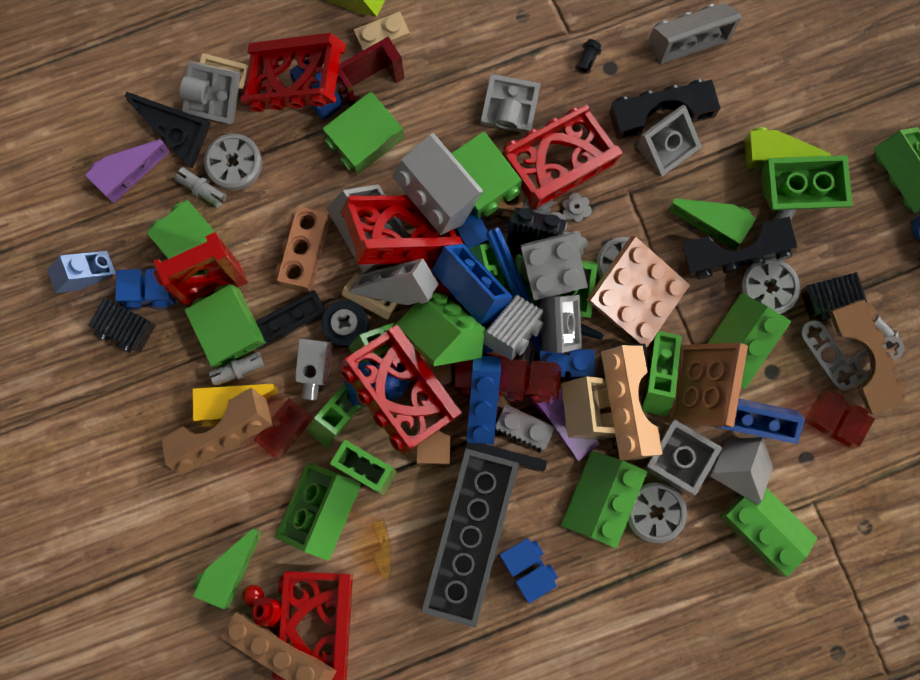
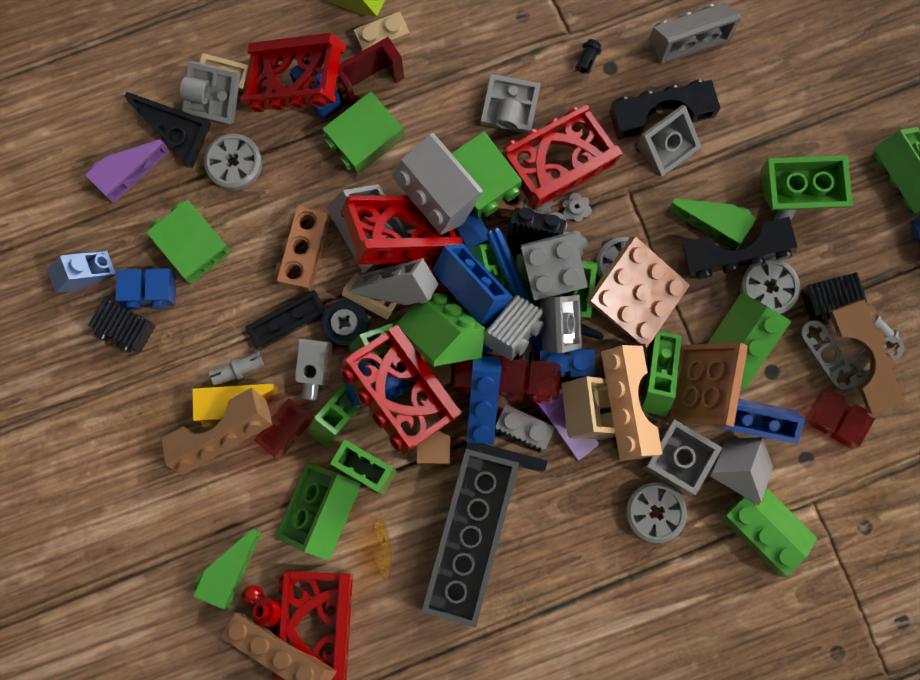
red fence [153,232,248,307] -> none
light grey pin [174,167,227,208] -> none
bright green brick [185,284,266,368] -> none
blue piece [500,538,558,604] -> none
bright green slope [560,451,648,549] -> none
lime slope [744,127,831,169] -> none

